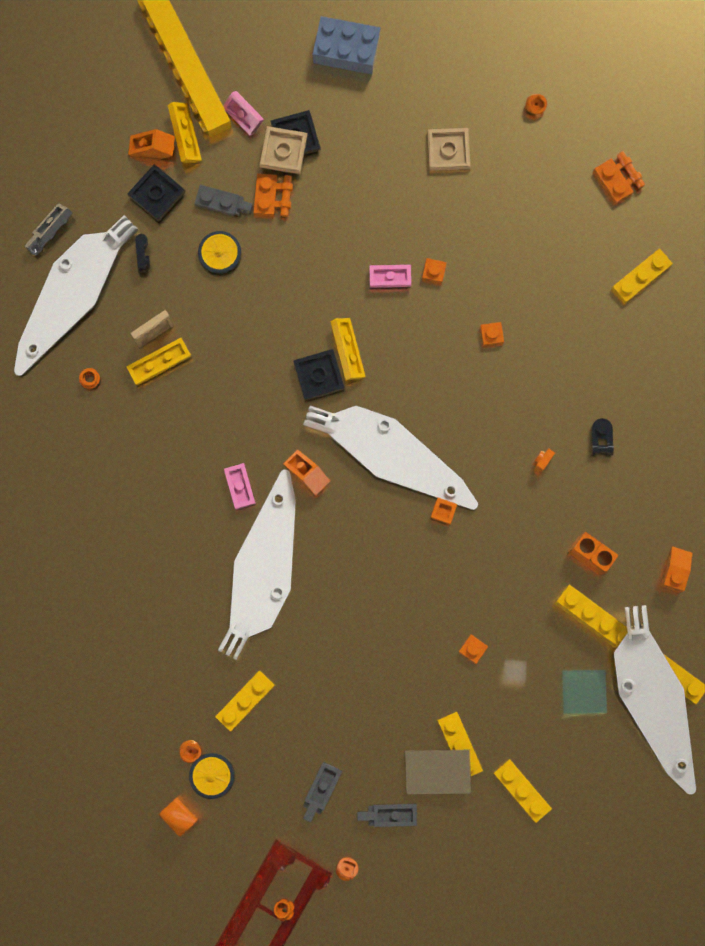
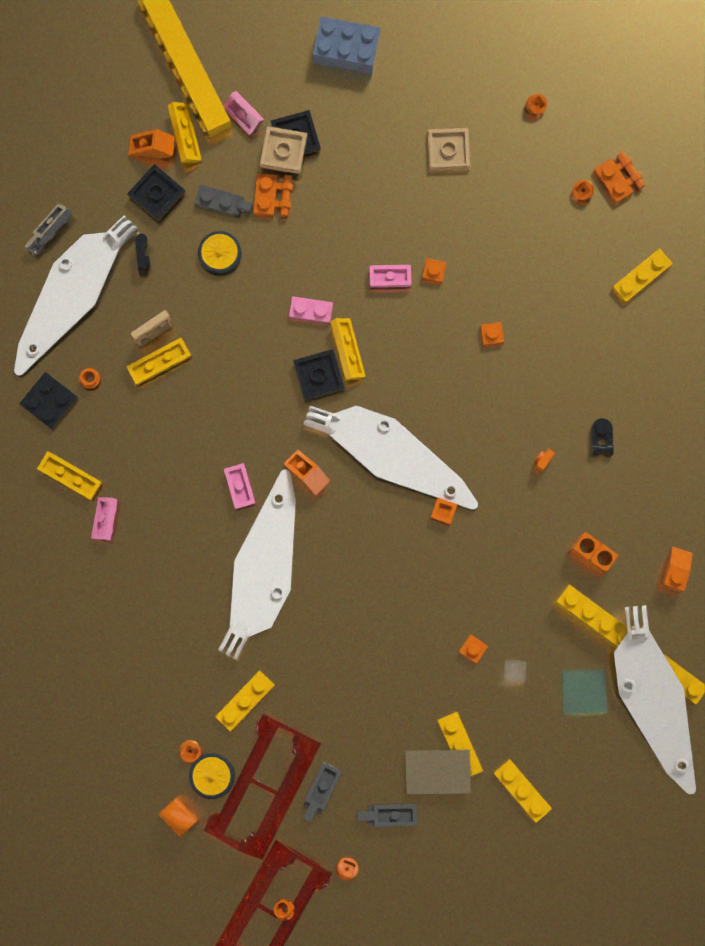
none -> black plate [19,372,78,430]
none -> yellow plate [37,451,102,501]
none -> bright pink plate [91,497,117,541]
none -> clear red windscreen [204,714,321,860]
none -> bright pink plate [289,296,333,324]
none -> orange tile [573,180,594,201]

